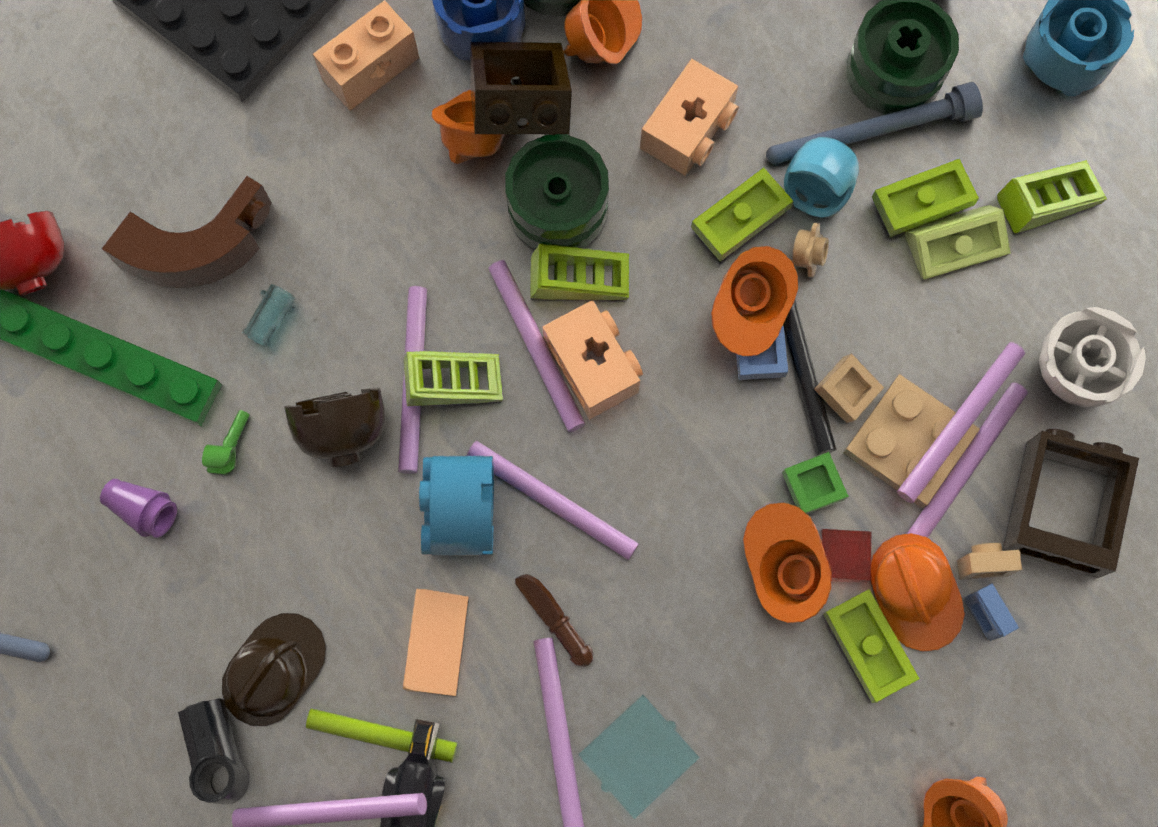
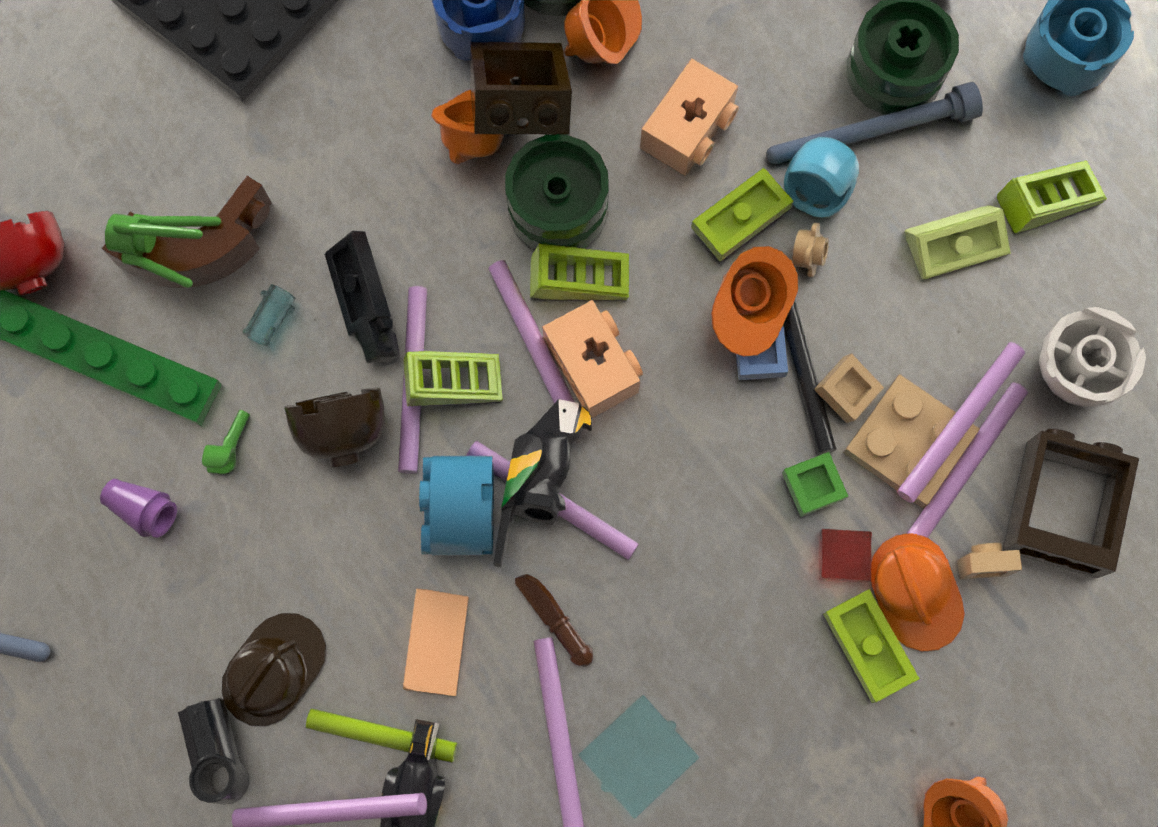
light nougat brick [313,0,419,111] -> none
orange piece [743,502,832,623] -> none
lime plate [872,158,979,237] -> none
medium blue tile [964,583,1019,641] -> none
none -> bright green plant [105,213,221,288]
none -> black hinge [324,231,400,363]
none -> black animal [493,399,592,567]

